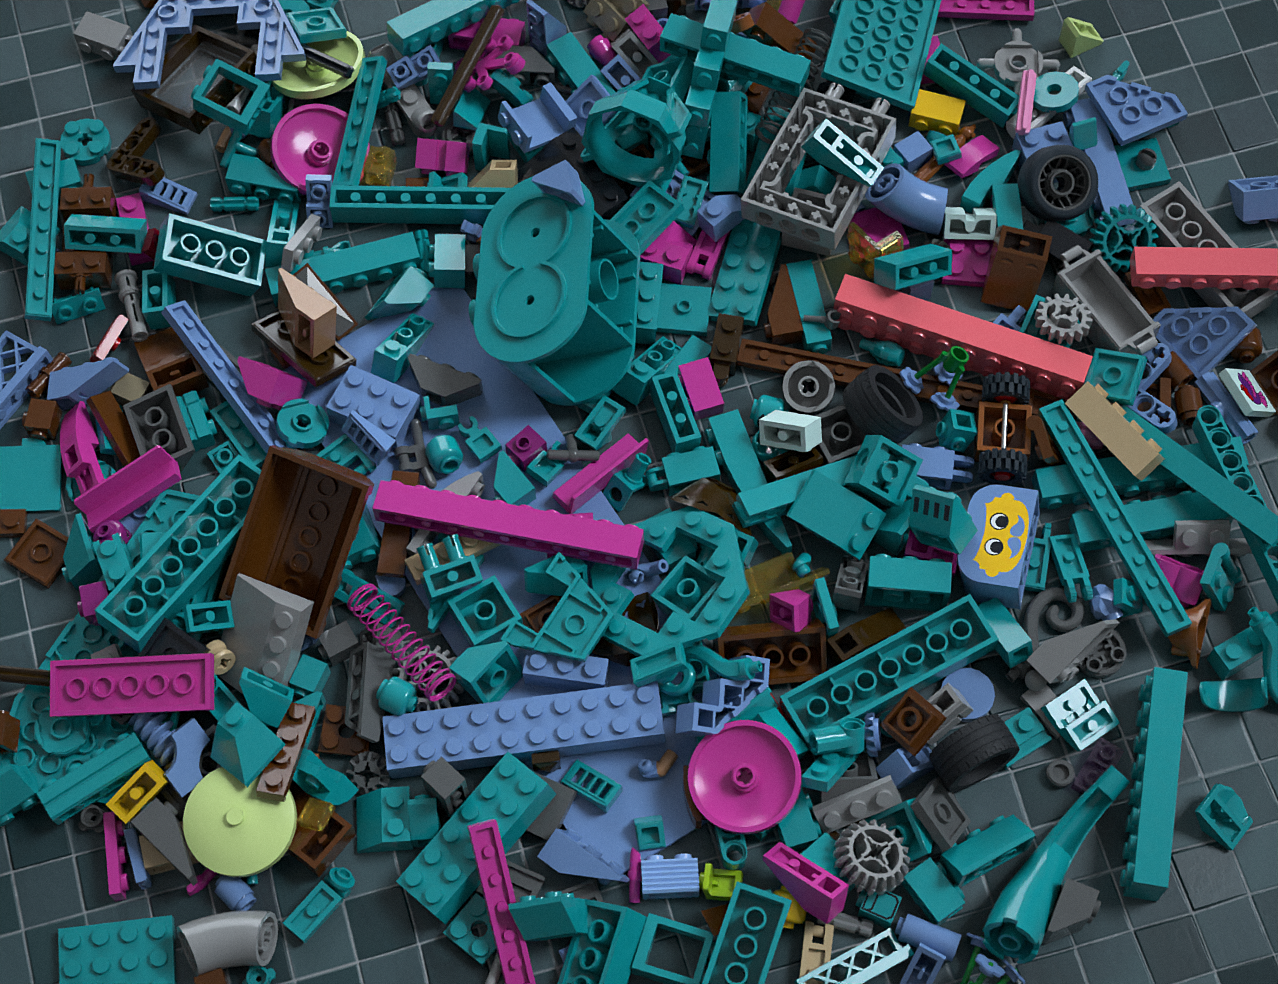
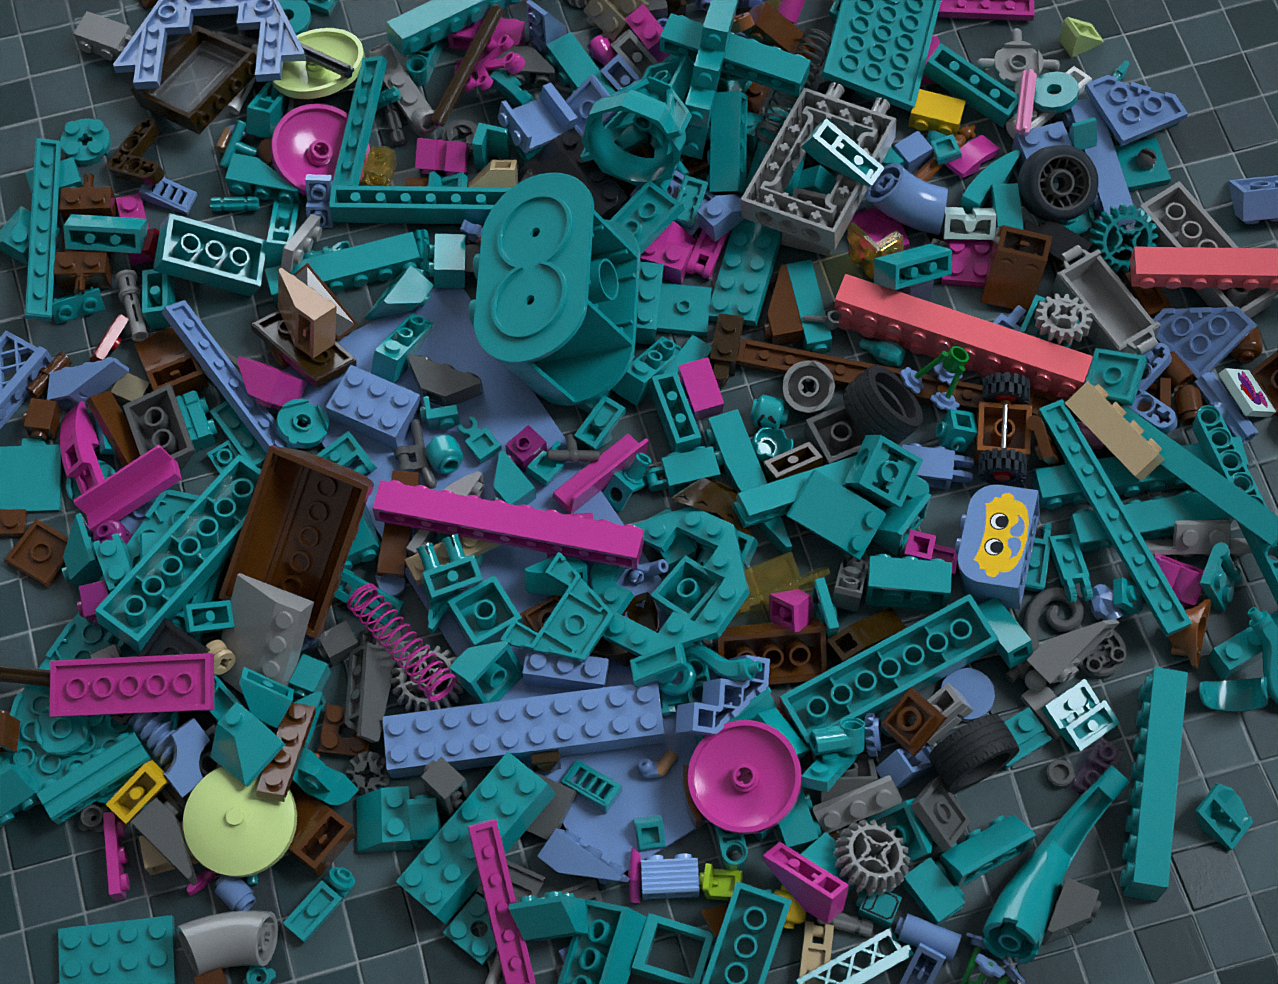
medium blue tile [123,827,152,890] -> none
teal window [191,58,270,136] -> none
teal tile [286,7,347,44] -> none
clear yellow tile [296,797,335,832] -> none
medium blue slope [341,410,396,466] -> none
teal head [376,676,419,716] -> none
medium blue slope [386,45,441,90] -> none
teal plate [427,62,454,104] -> none
teal slope [453,88,490,131] -> none
medium blue slope [531,160,585,206] -> none
light aqua brick [759,410,822,452] -> none
teal arm [792,553,811,578] -> none
teal slope [909,484,978,555] -> none

